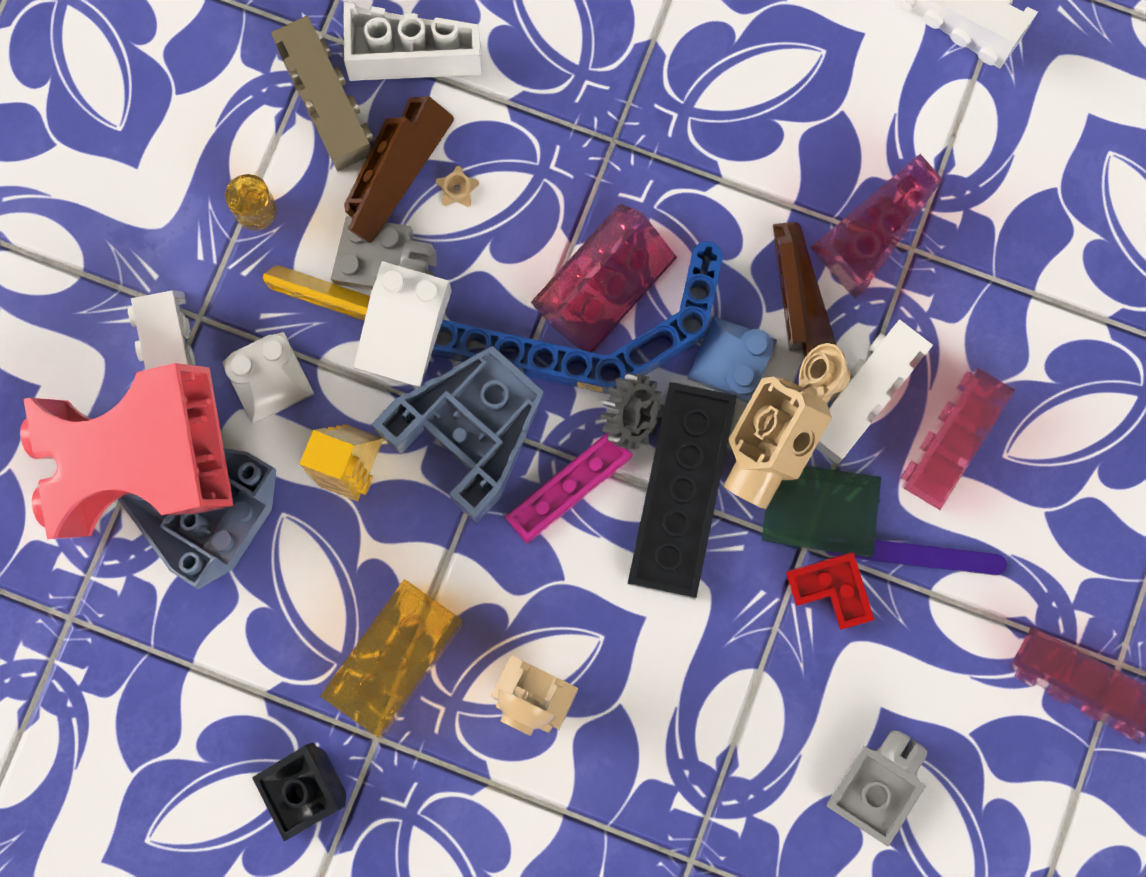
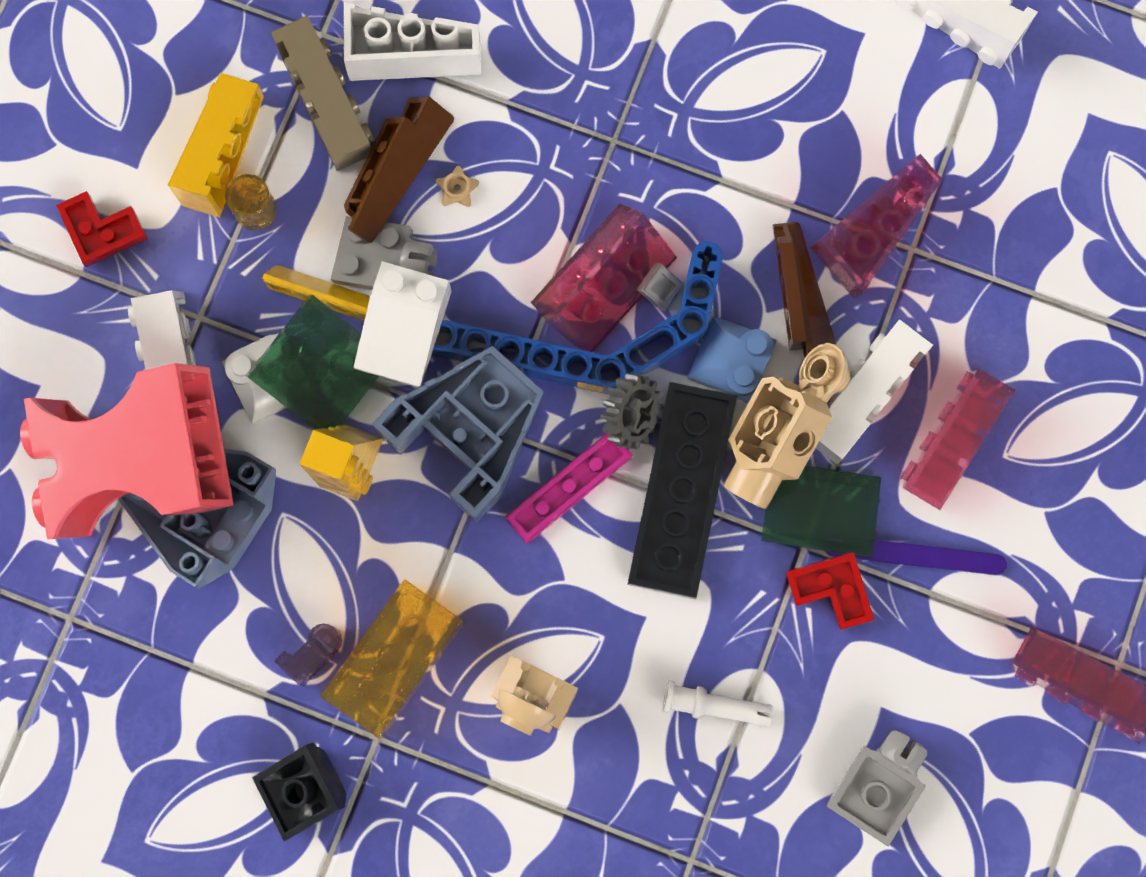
none -> red plate [56,191,148,267]
none -> yellow wedge [168,73,264,218]
none -> clear green plate [246,294,379,430]
none -> clear purple leg [274,623,343,687]
none -> light grey tile [636,263,684,311]
none -> white pin [663,680,773,727]

